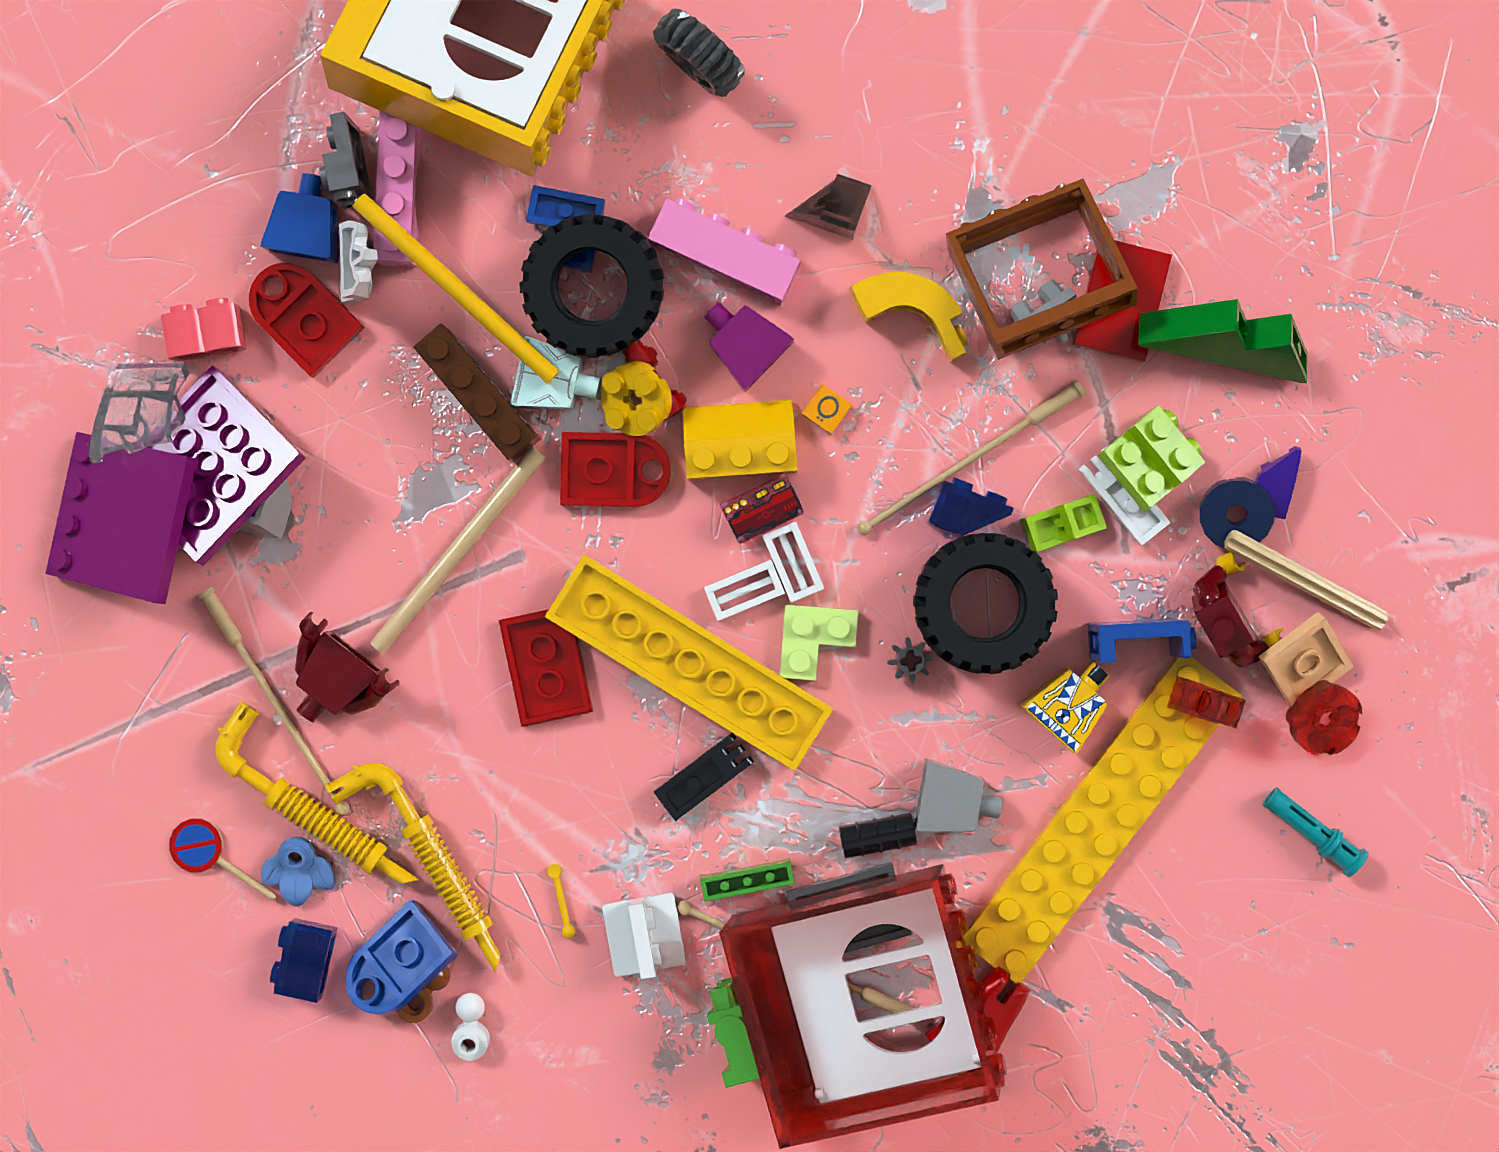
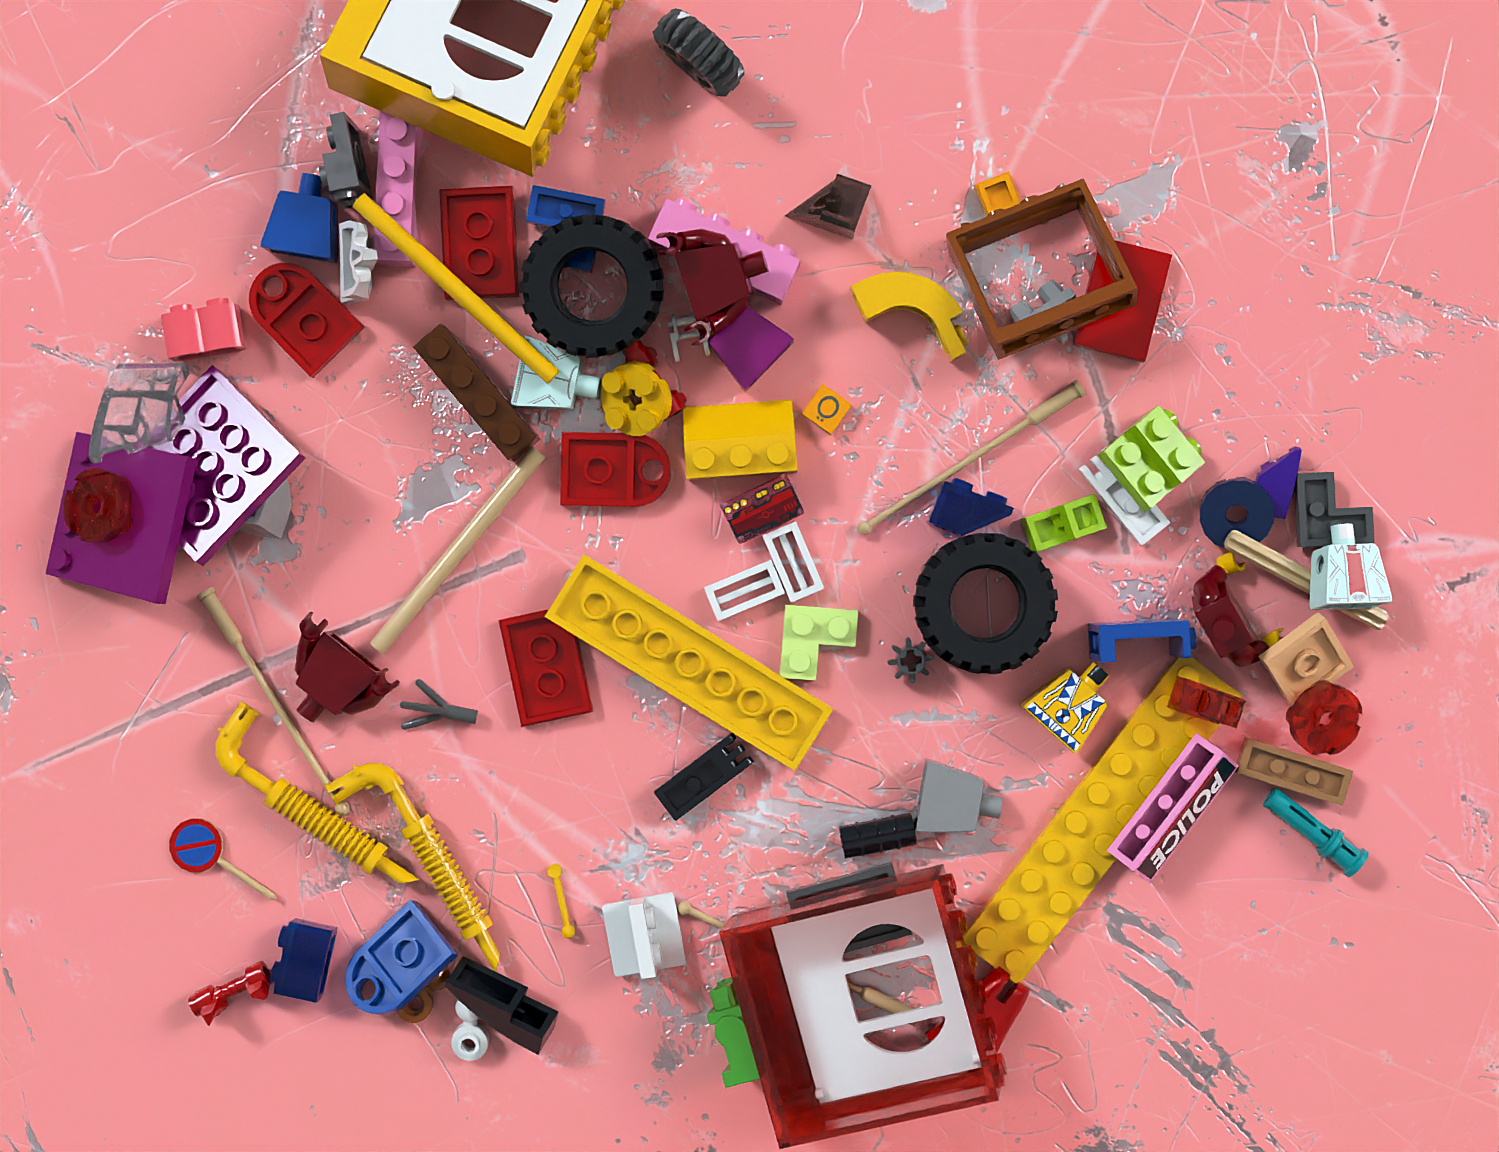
medium blue plate [261,837,335,907] -> none
bright green piece [700,859,795,902] -> none
green slope [1138,299,1308,383] -> none
none -> clear red plate [63,468,133,544]
none -> red piece [188,961,272,1026]
none -> dark grey plant [400,679,478,730]
none -> red tile [439,186,519,300]
none -> black slope [445,956,558,1055]
none -> dark red torso [656,228,769,346]
none -> white piece [668,313,710,362]
none -> light orange tile [974,171,1021,217]
none -> bright pink brick [1107,733,1239,883]
none -> medium nougat plate [1235,737,1353,806]
none -> dark grey plate [1294,472,1374,547]
none -> light aqua torso [1309,524,1392,610]

